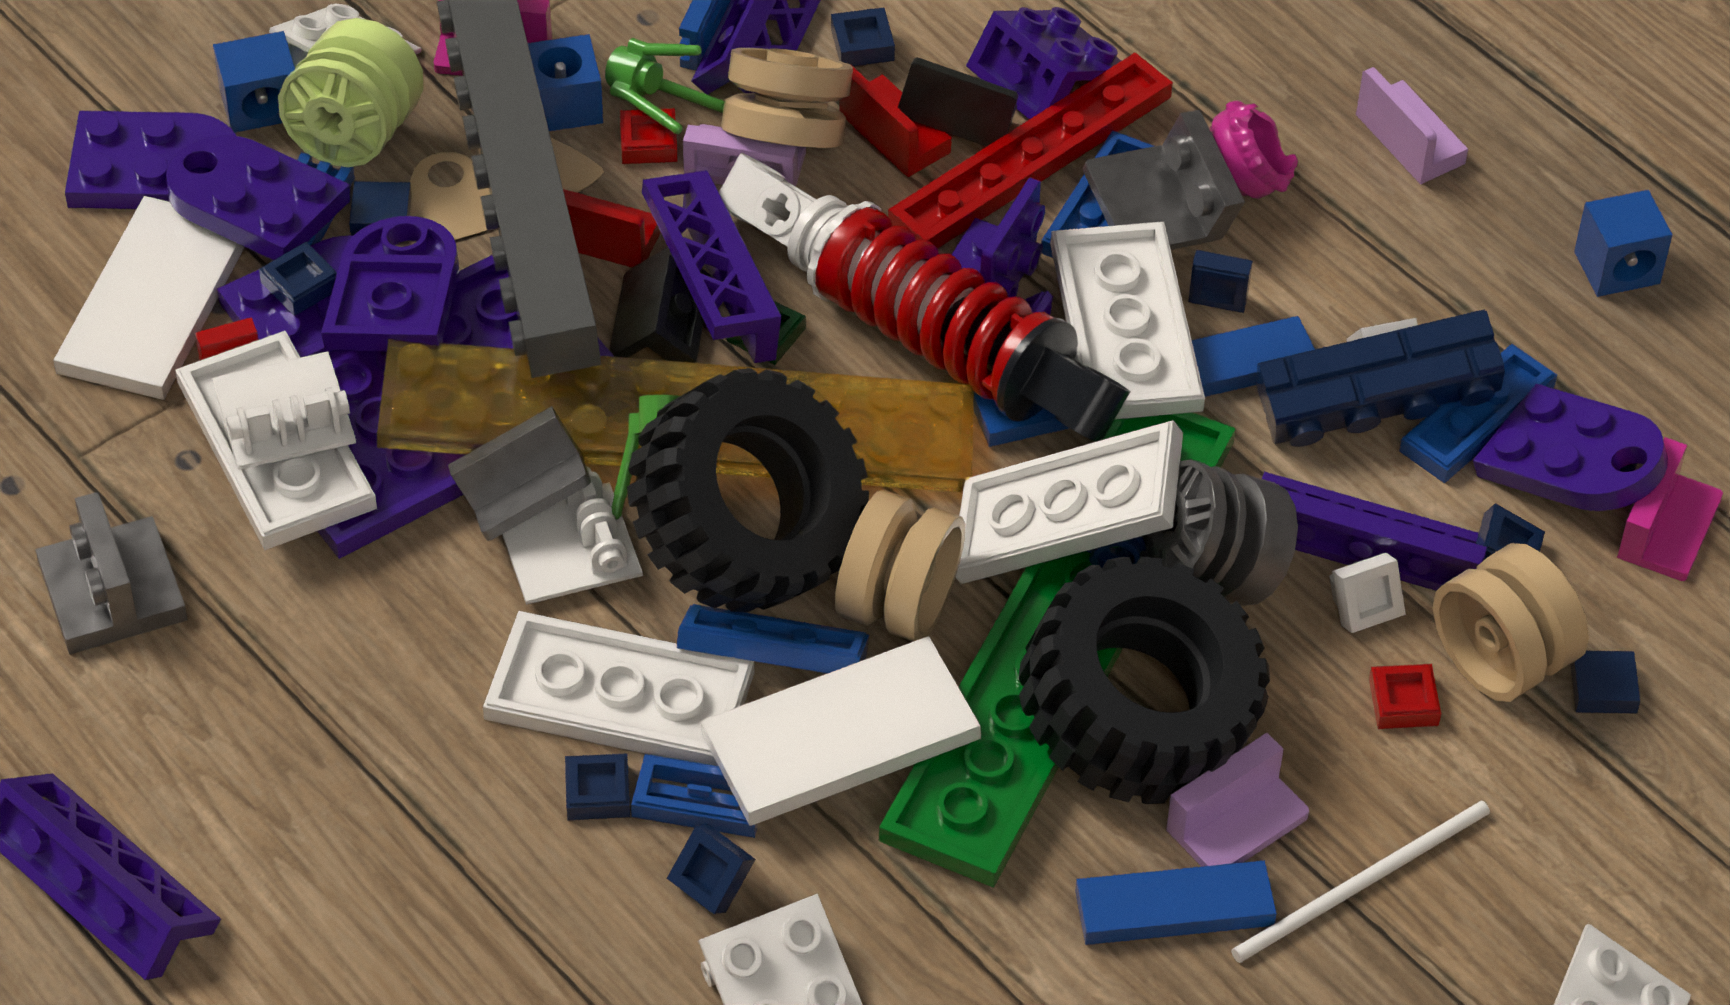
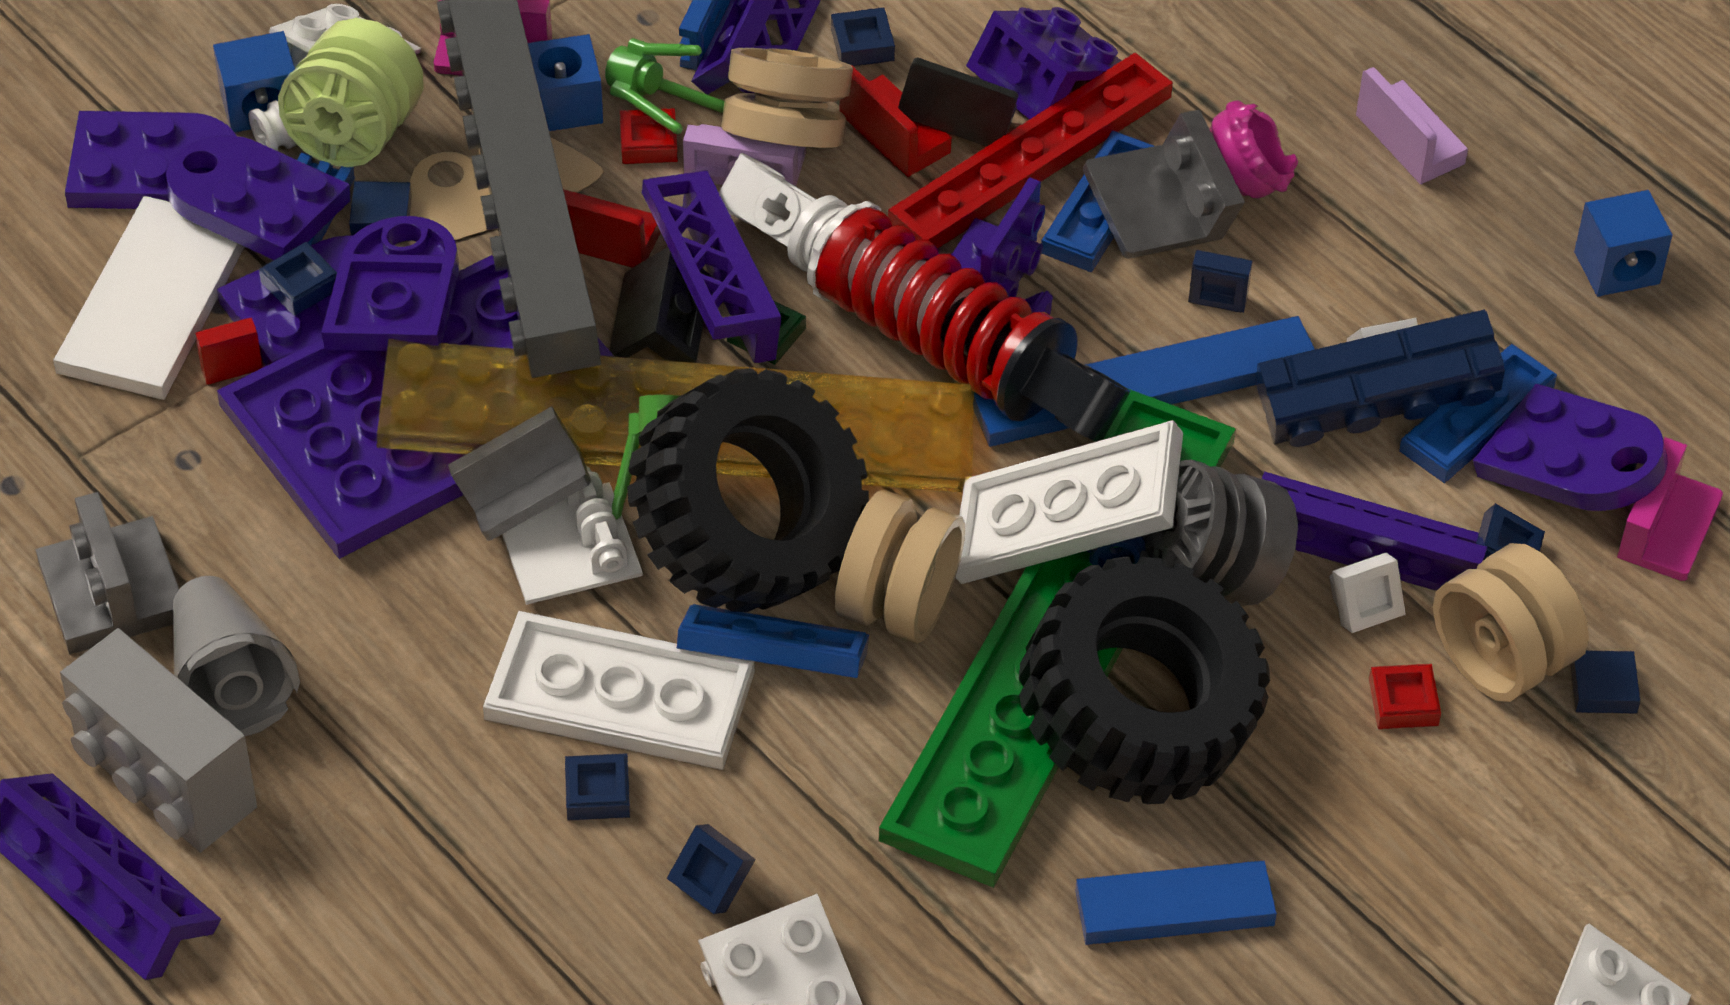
white tile [175,331,377,550] -> none
white hinge [212,352,356,470] -> none
blue tile [631,754,757,838] -> none
white tile [700,636,981,826] -> none
white tile [1050,222,1205,419] -> none
lavender panel [1166,733,1309,867] -> none
white axle [1231,801,1490,963] -> none
none -> light grey brick [60,628,257,853]
none -> light grey cone [173,576,300,736]
none -> white bush [248,100,296,151]

